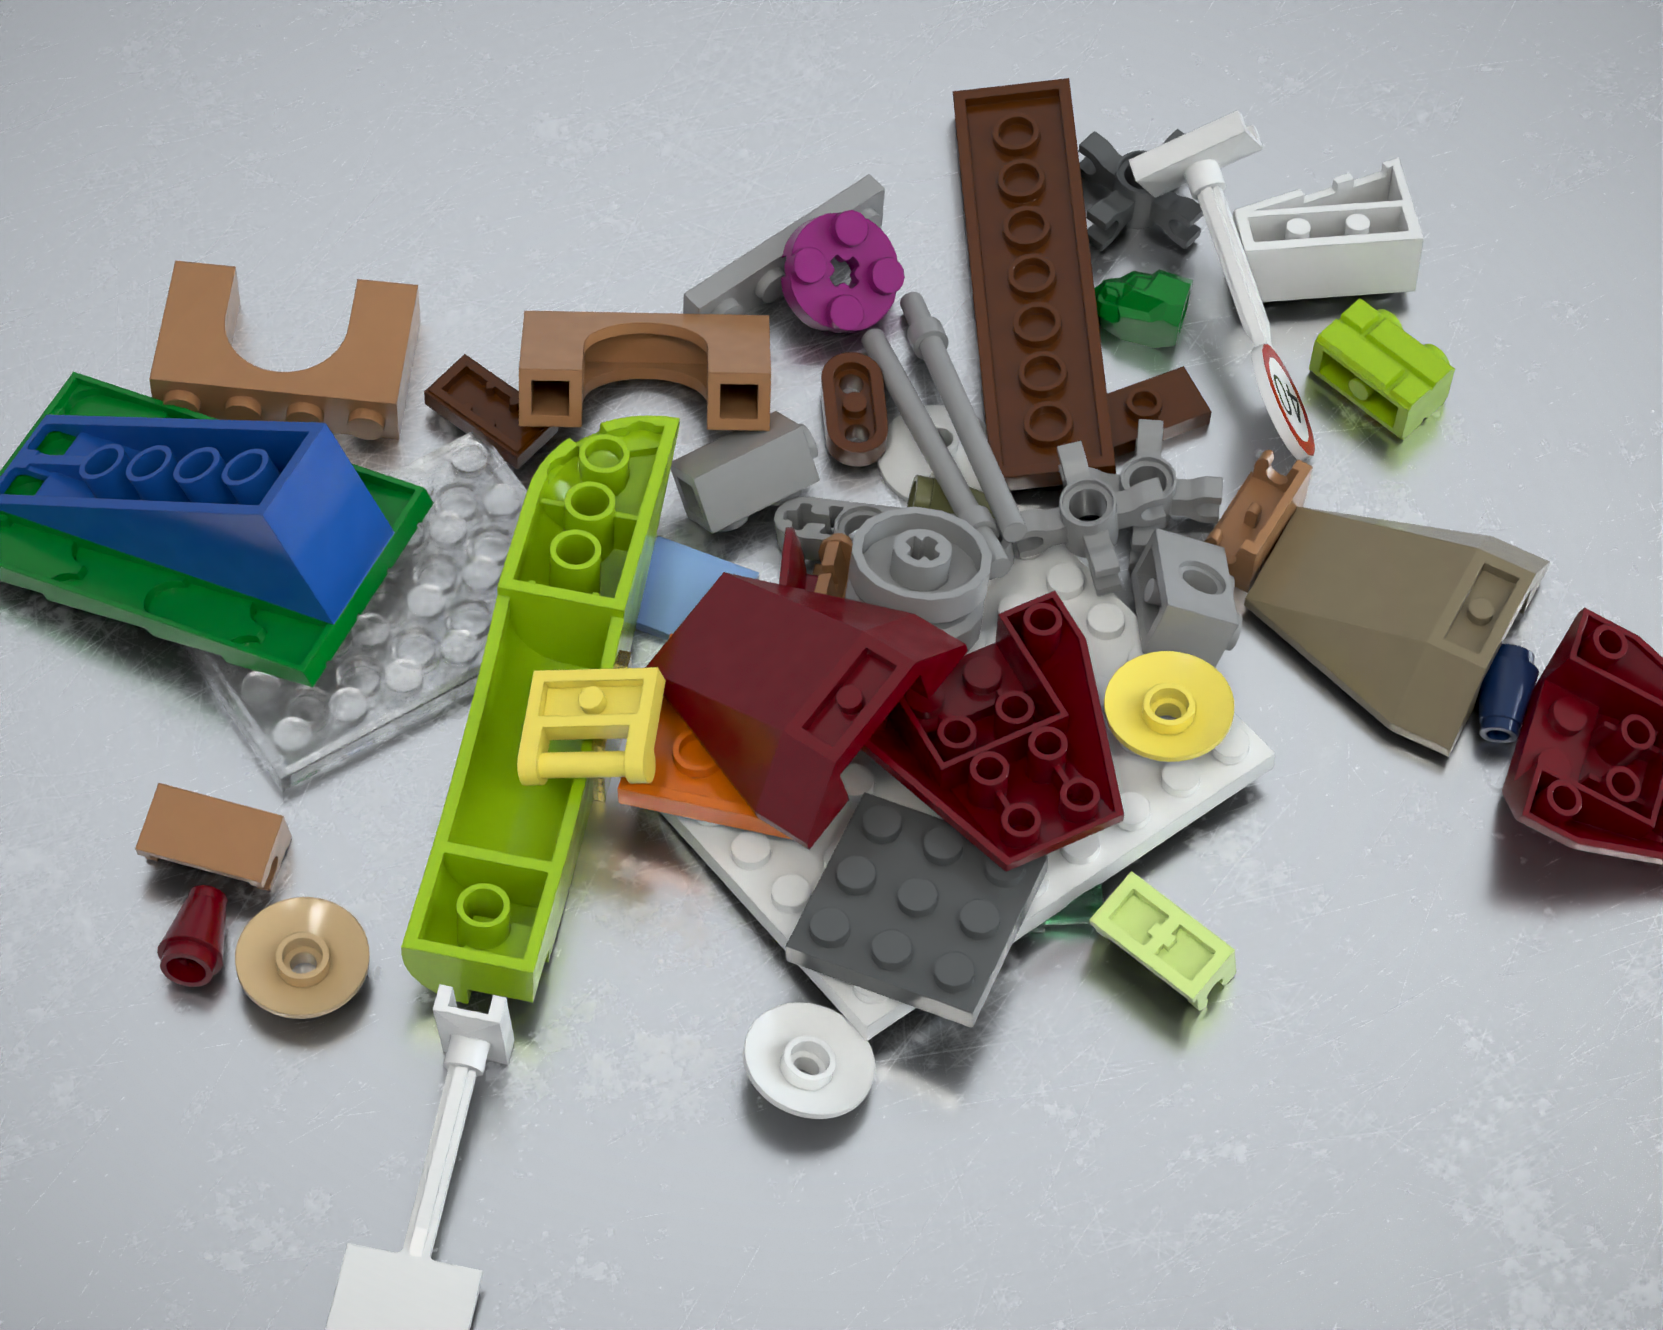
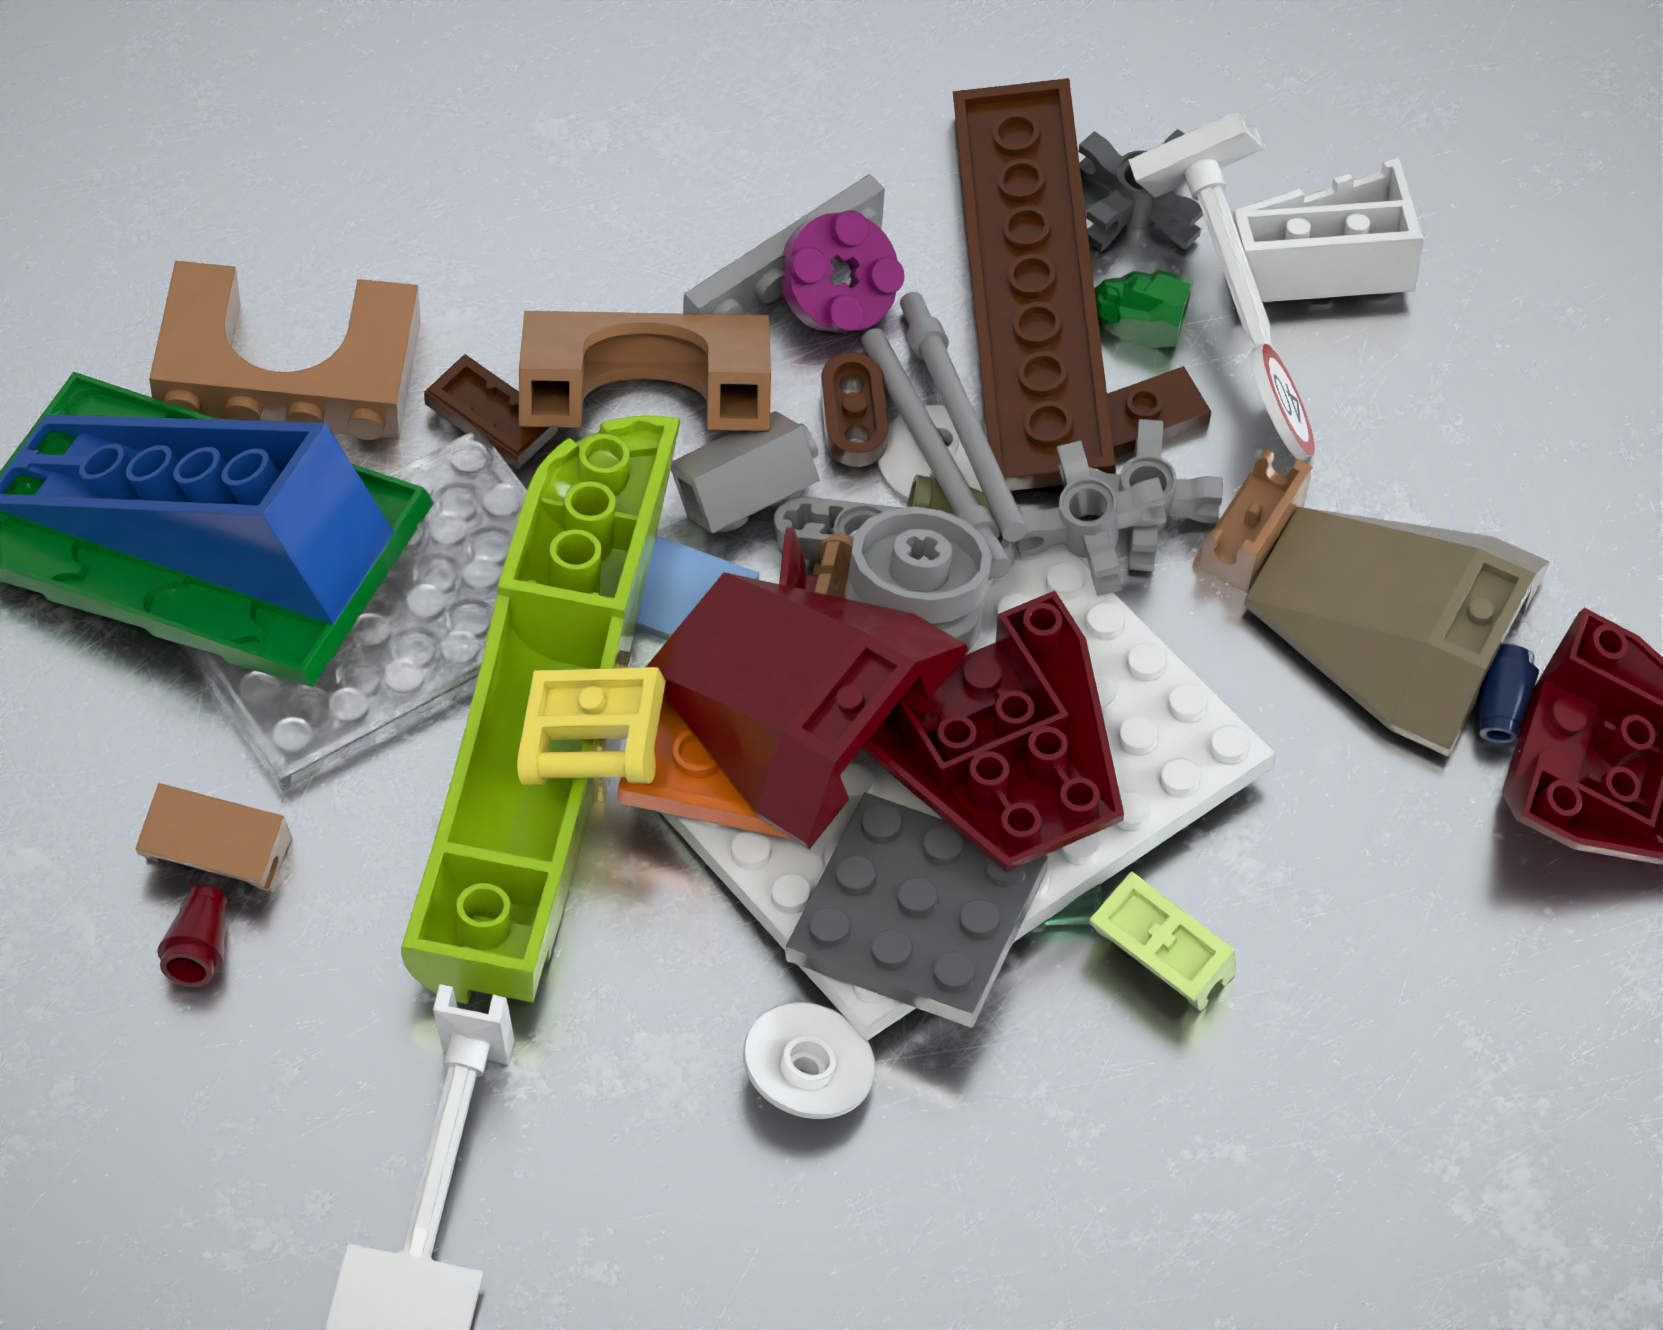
tan dish [235,897,370,1019] -> none
light yellow dish [1104,651,1234,762] -> none
light grey brick [1130,528,1242,668] -> none
lime brick [1309,298,1455,440] -> none

